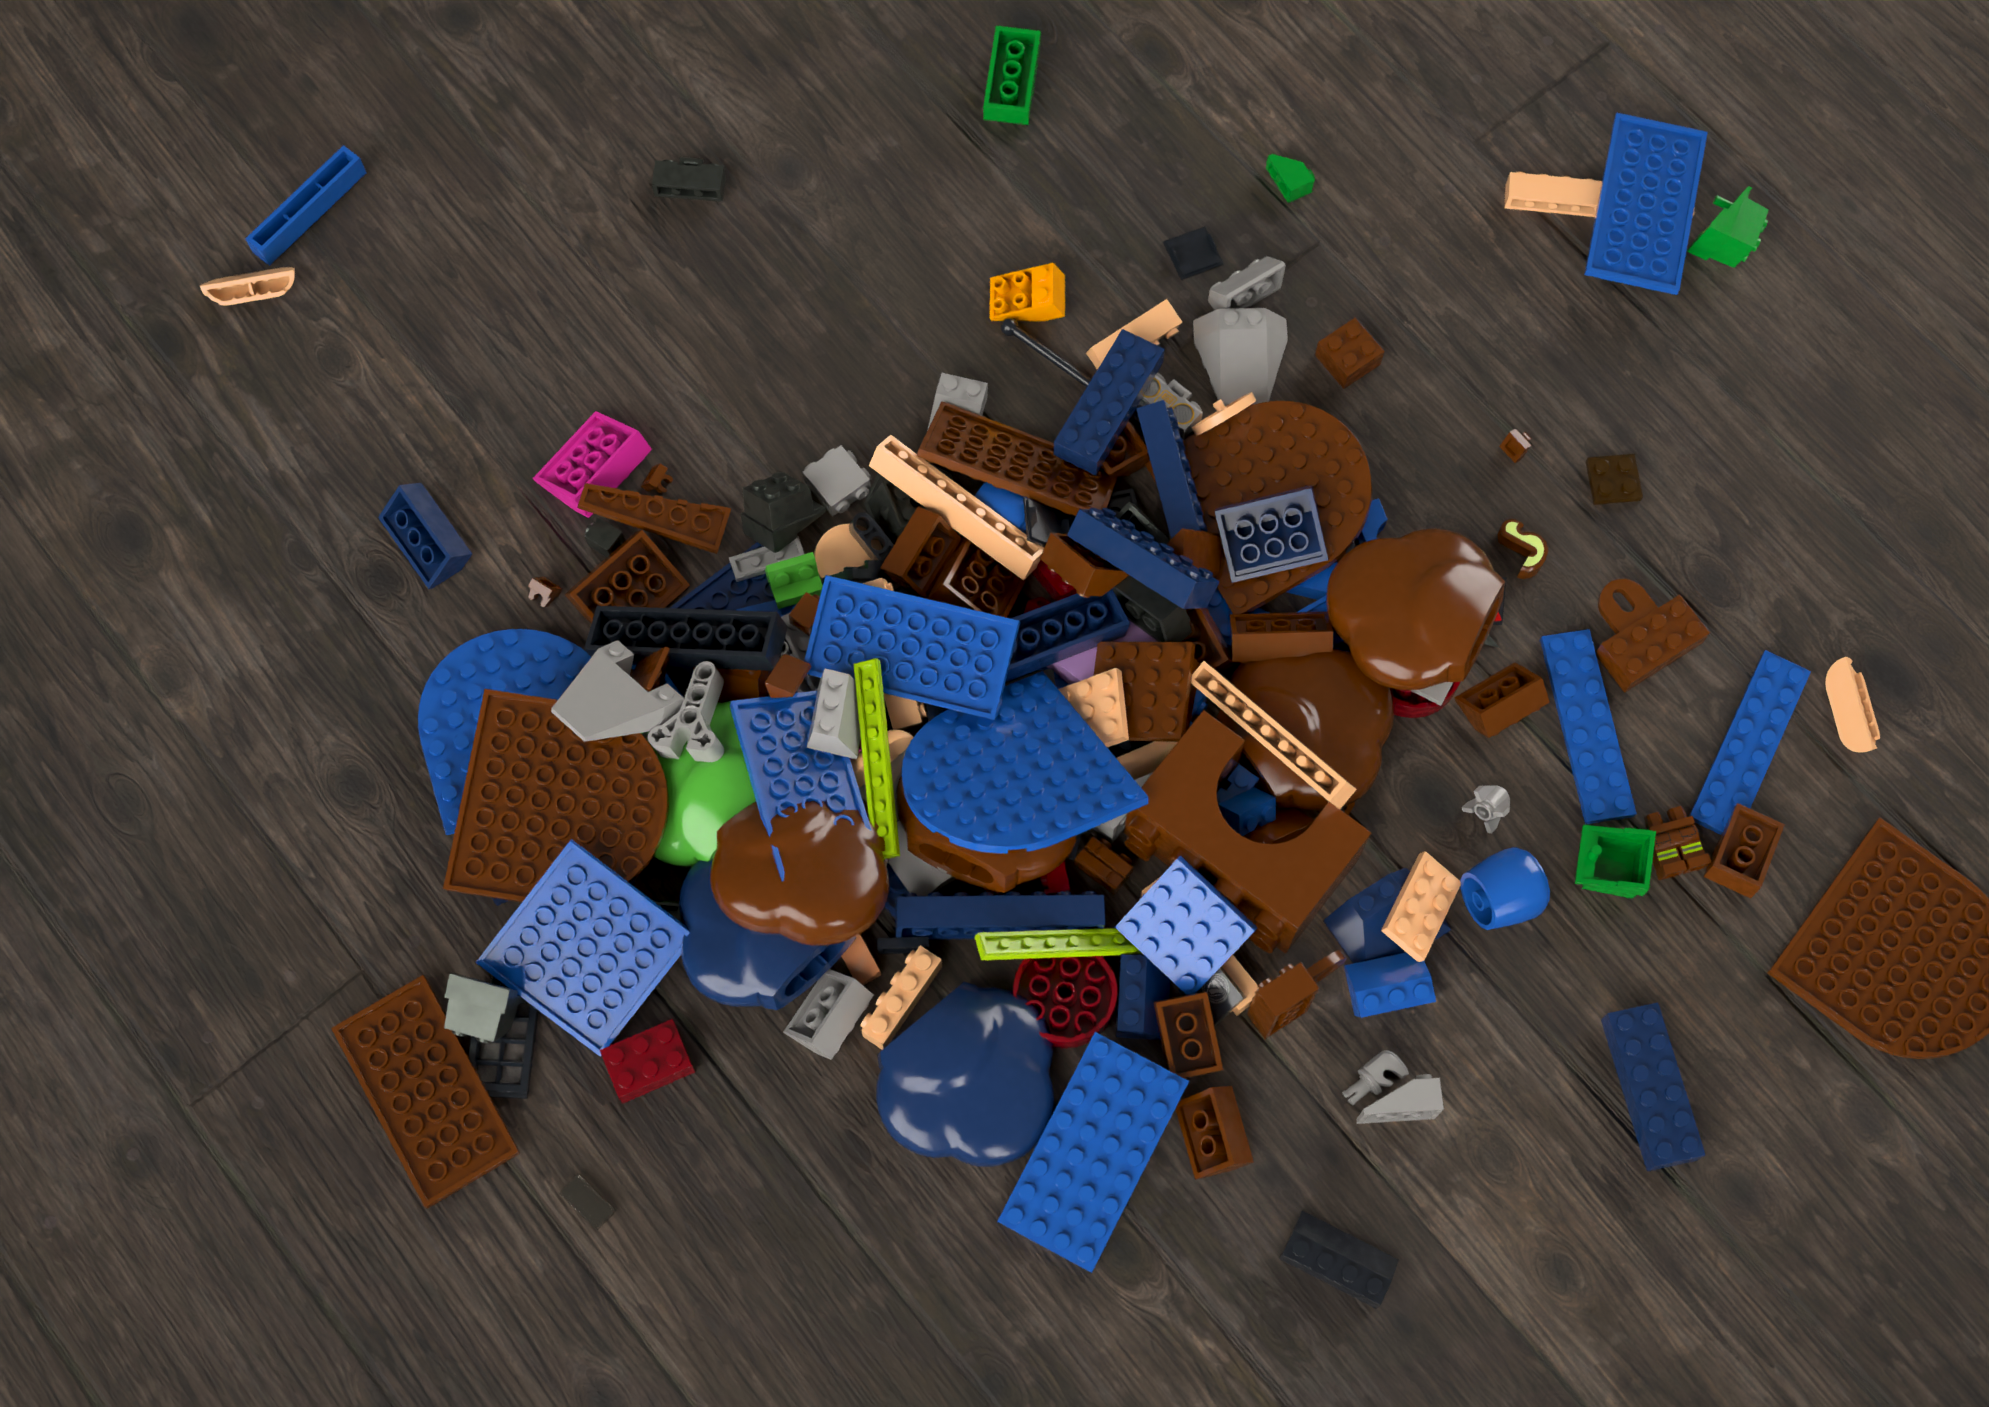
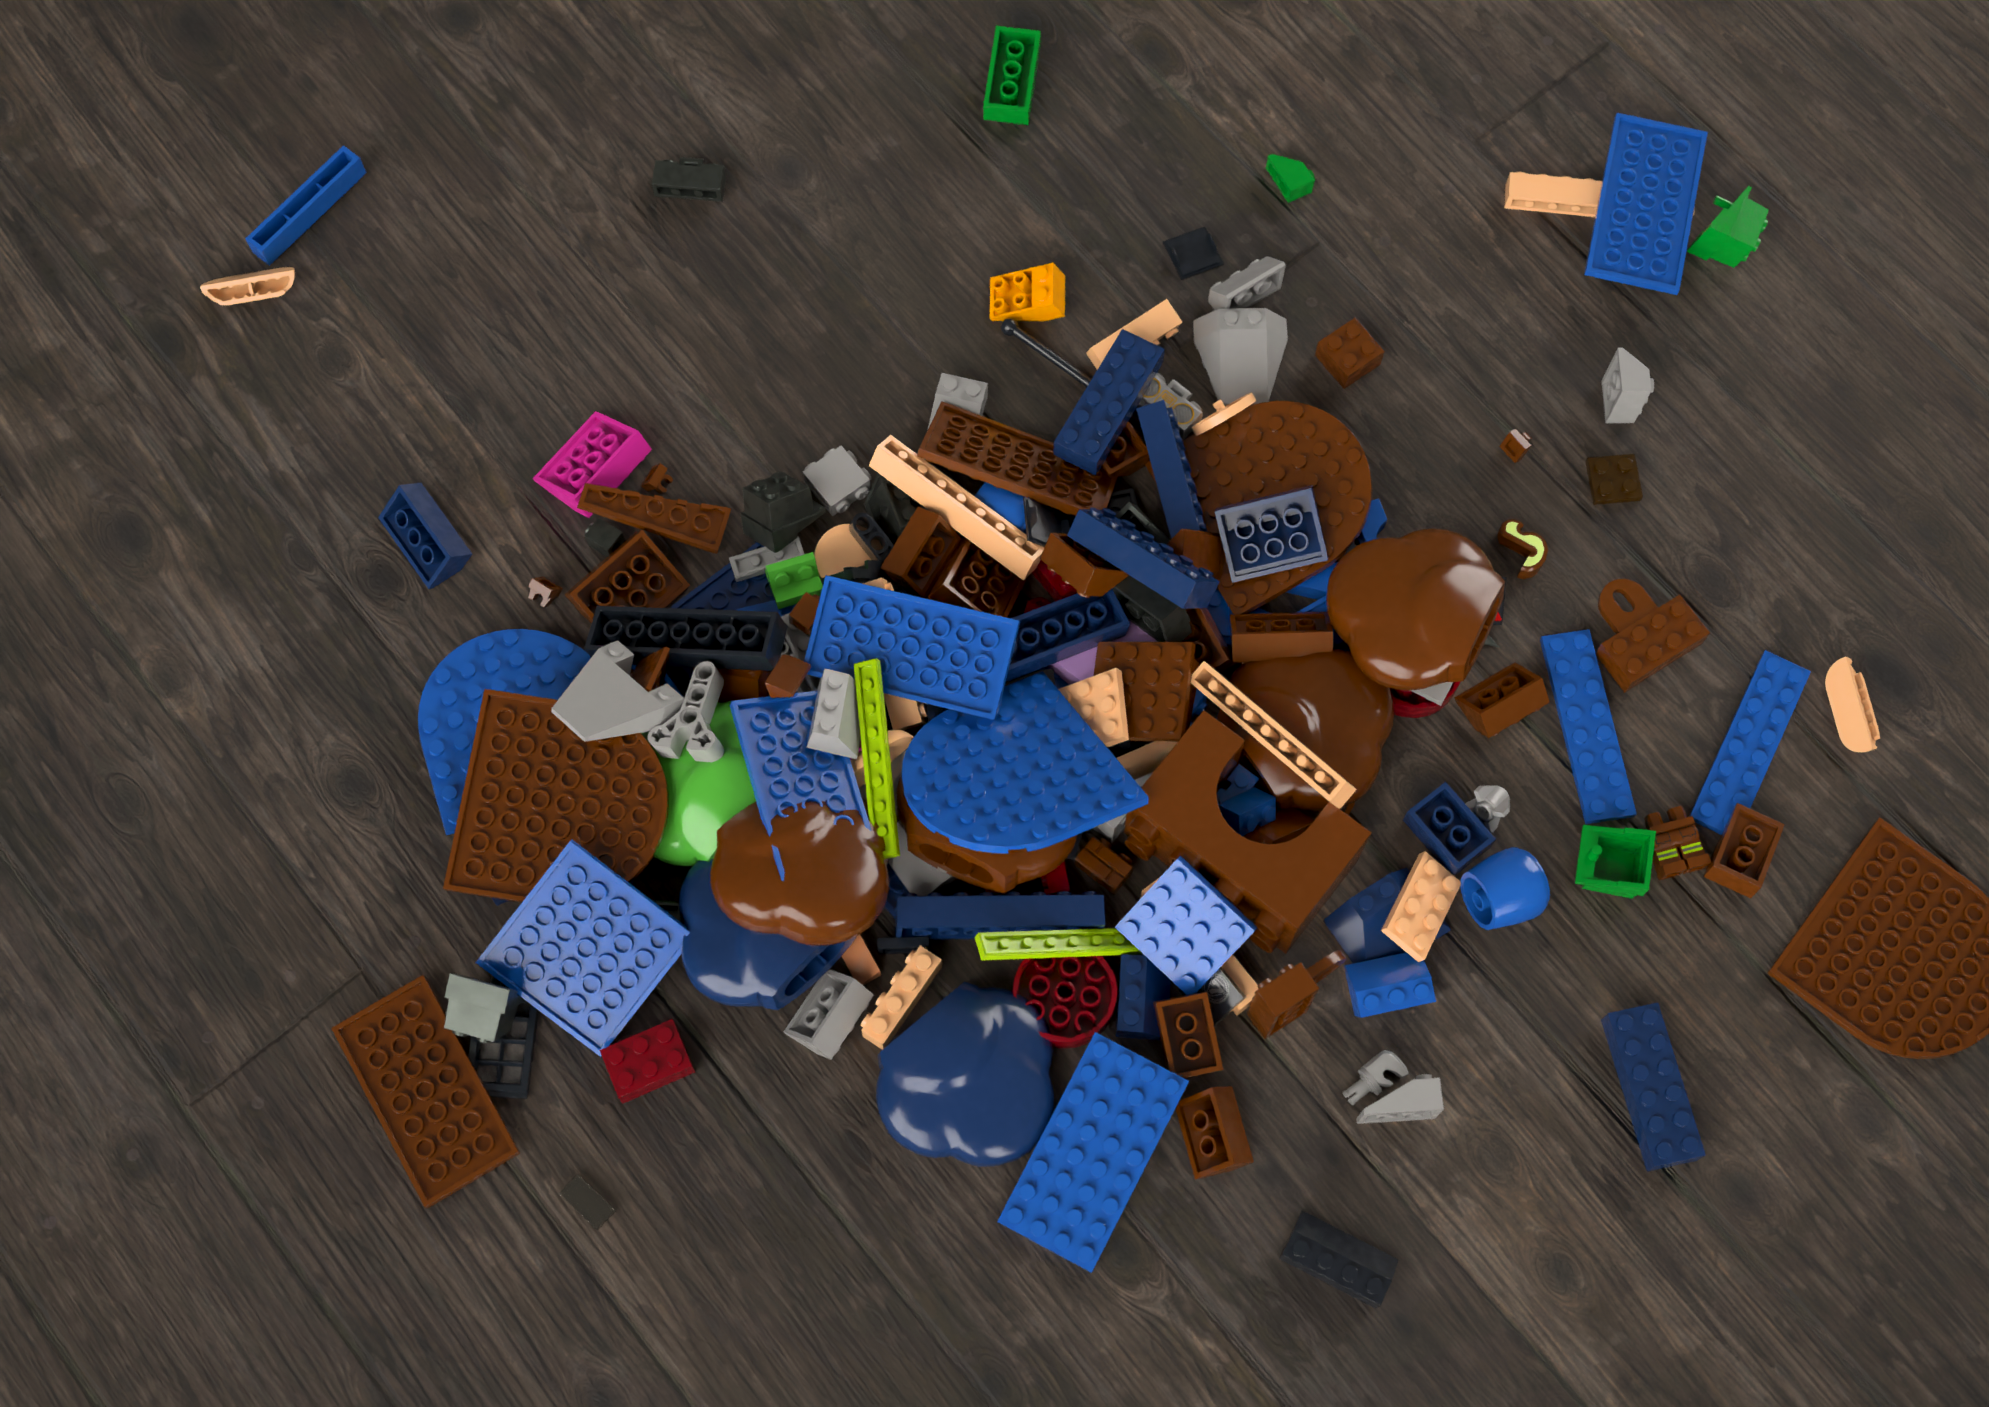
none -> dark blue brick [1403,782,1496,876]
none -> light grey slope [1601,348,1654,423]

